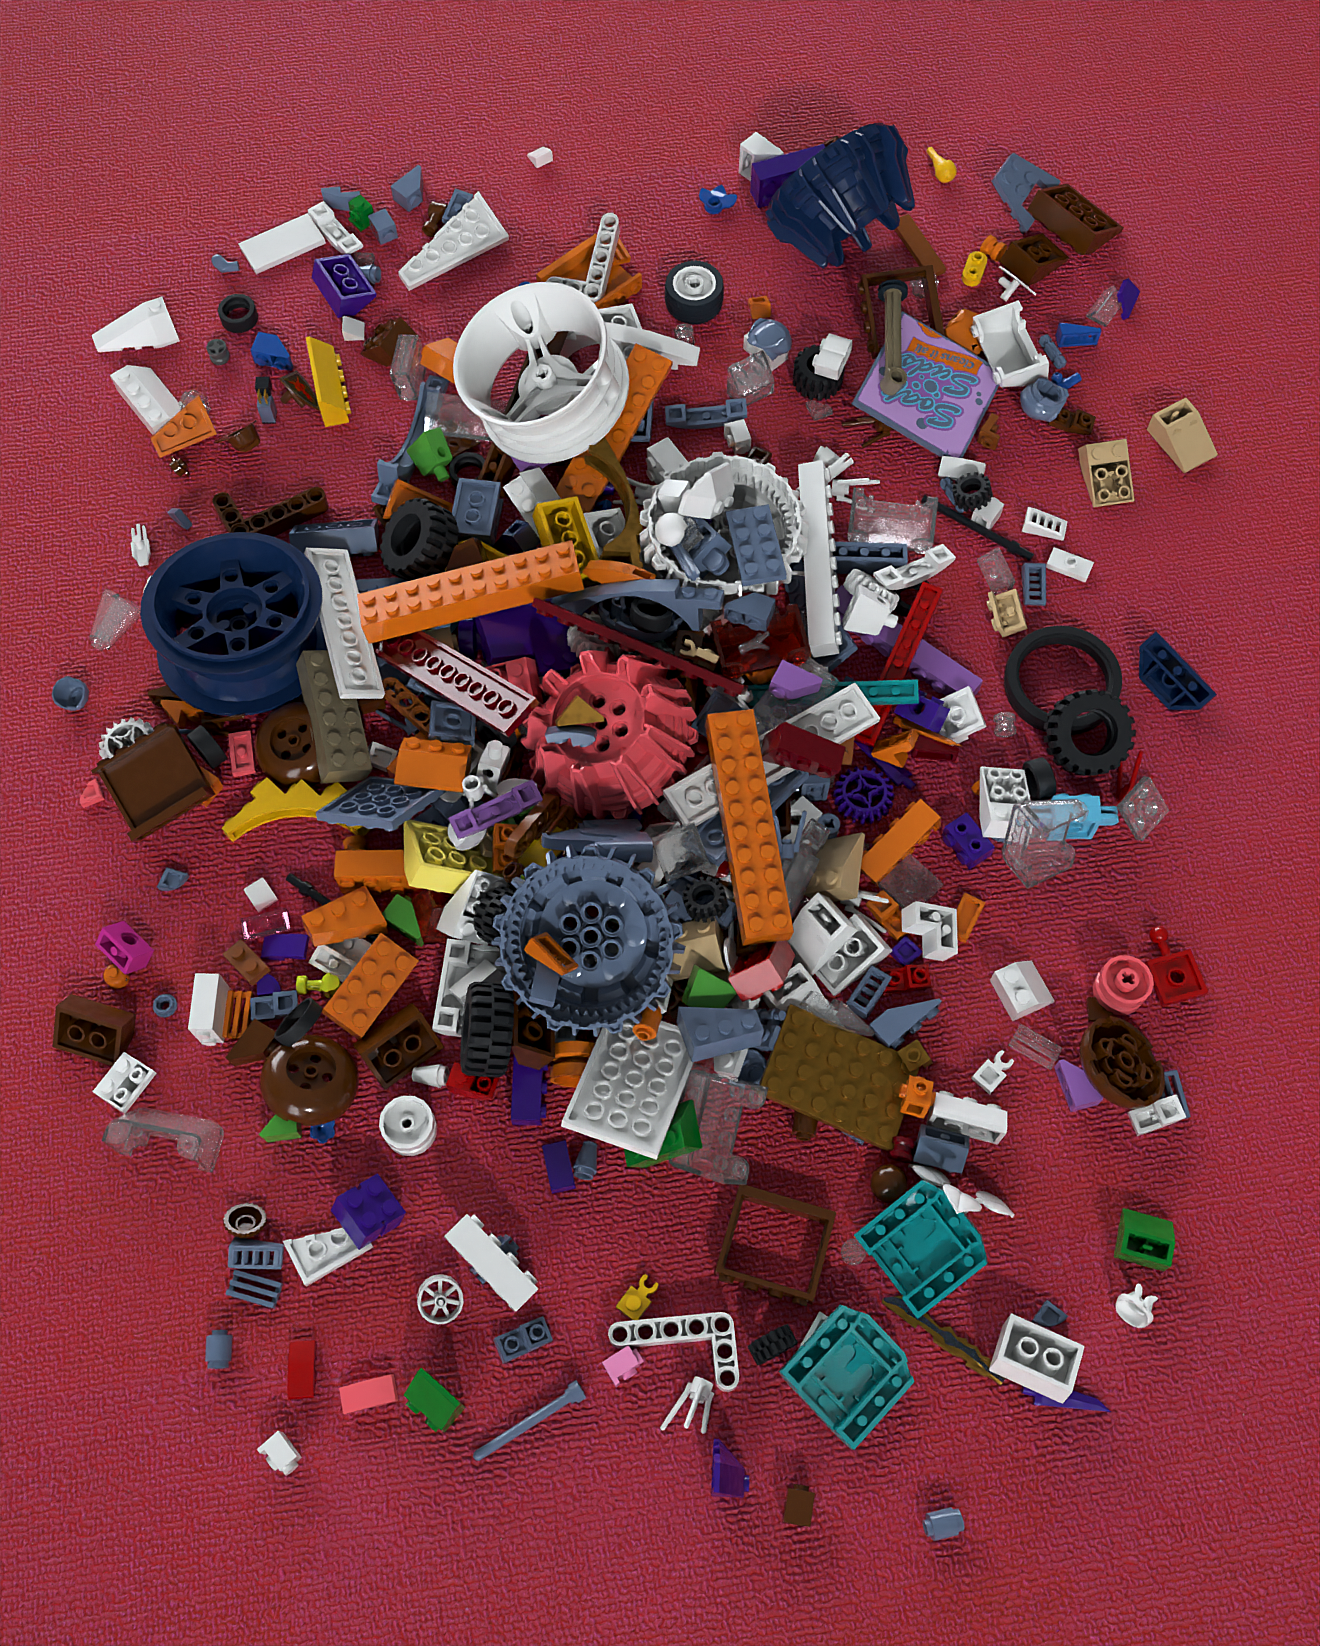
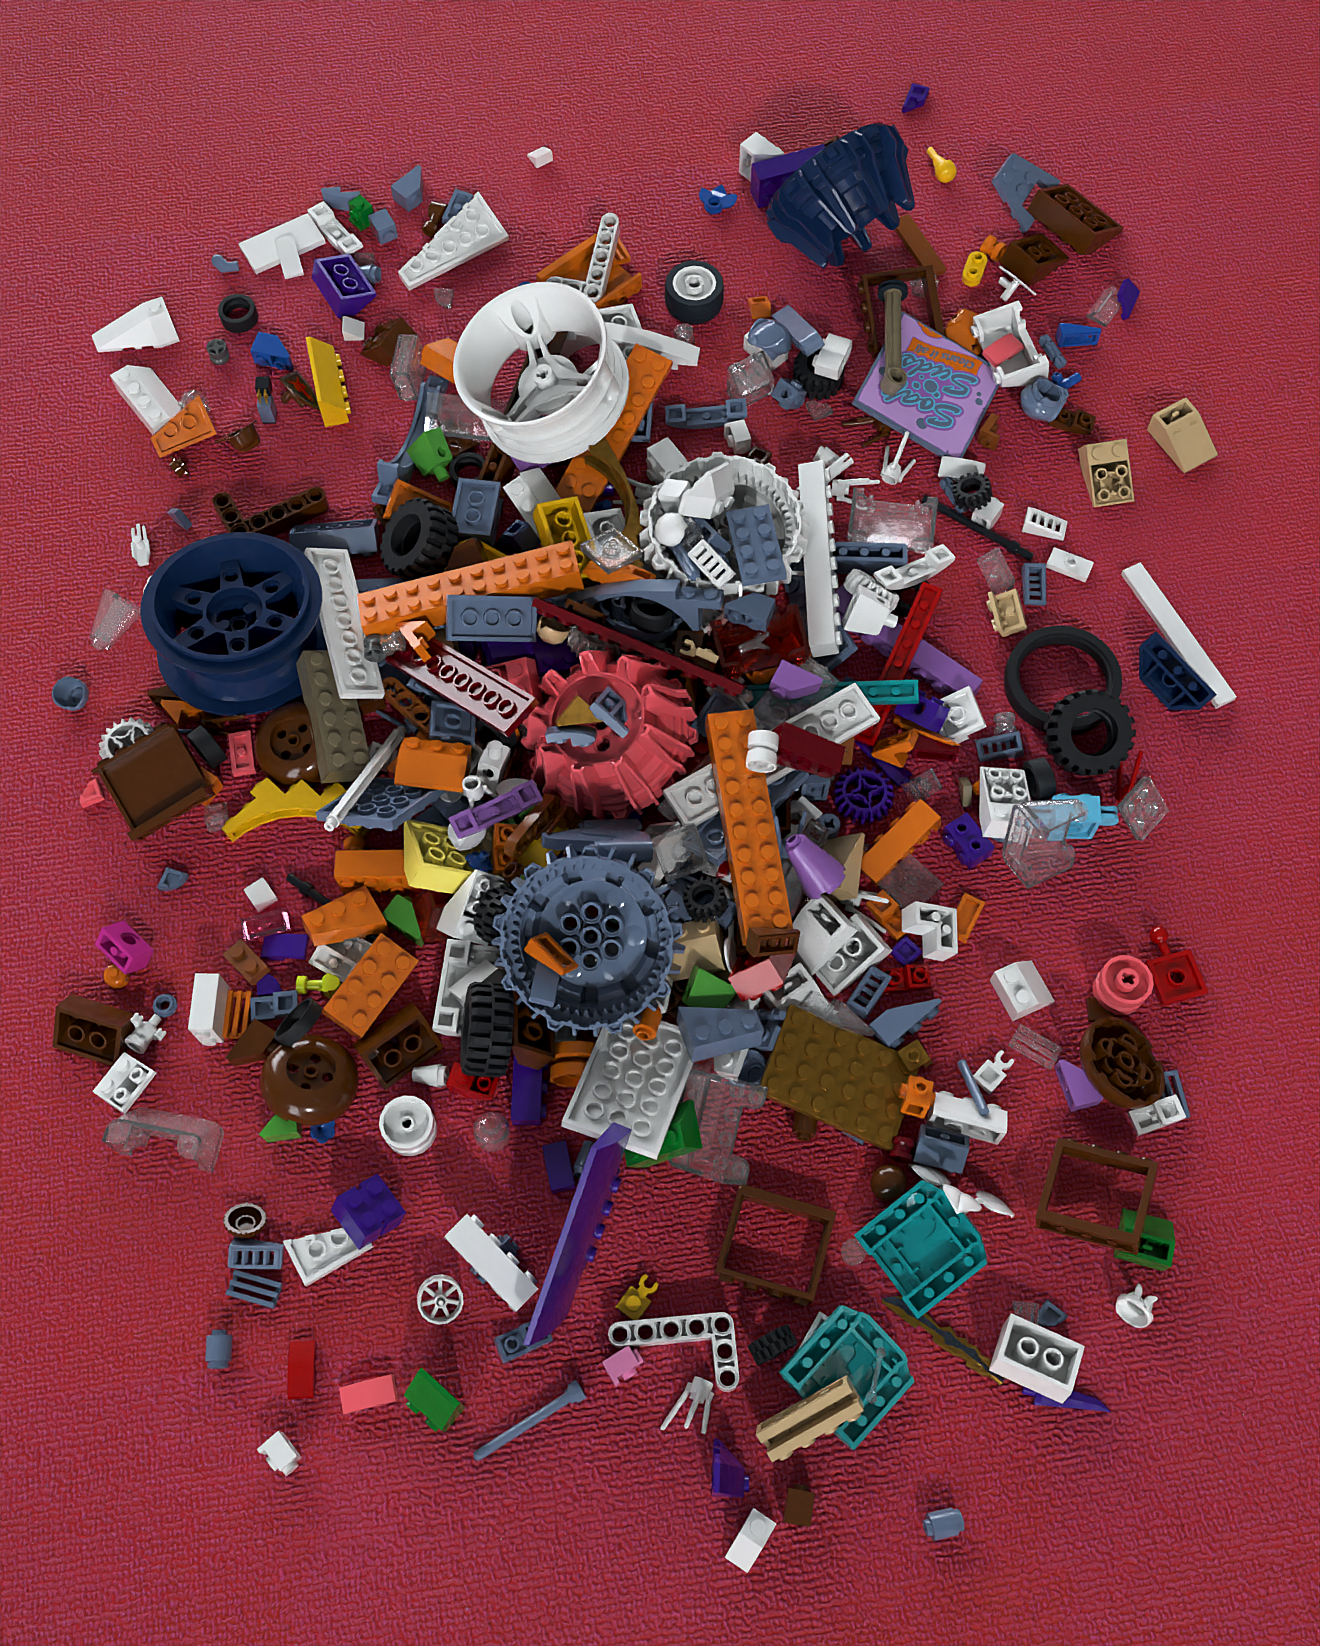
none -> white piece [125,1013,167,1054]
none -> clear slope [204,802,230,832]
none -> white slope [274,235,304,279]
none -> white piece [324,726,407,831]
none -> dark grey wheel [363,634,387,662]
none -> clear wheel [380,629,406,656]
none -> orange slope [396,621,436,663]
none -> clear tile [434,288,454,309]
none -> sand blue plate [446,595,537,642]
none -> blue plant [465,850,493,873]
none -> clear hair [473,1112,510,1152]
none -> dark purple slope [523,1122,632,1346]
none -> tan hair [536,616,571,645]
none -> reddish brown plate [564,599,608,624]
none -> clear plate [580,527,643,575]
none -> sand blue wing [589,686,629,739]
none -> white slope [687,539,736,589]
none -> white slope [725,1508,776,1573]
none -> white wheel [746,730,779,773]
none -> reddish brown slope [746,927,800,957]
none -> tan brick [756,1375,864,1462]
none -> sand blue beam [771,305,825,357]
none -> sand blue brick [771,378,808,410]
none -> medium lavender cone [785,834,846,899]
none -> clear hinge [866,1347,886,1403]
none -> white plant [880,431,916,485]
none -> dark purple tile [902,83,930,113]
none -> clear slope [902,768,942,803]
none -> sand blue bar [957,1060,989,1116]
none -> dark tan tile [959,777,972,807]
none -> sand blue slope [975,731,1024,762]
none -> coral slope [982,333,1025,368]
none -> clear tile [1013,1300,1039,1325]
none -> reddish brown window [1035,1138,1158,1255]
none -> white tile [1121,562,1237,709]

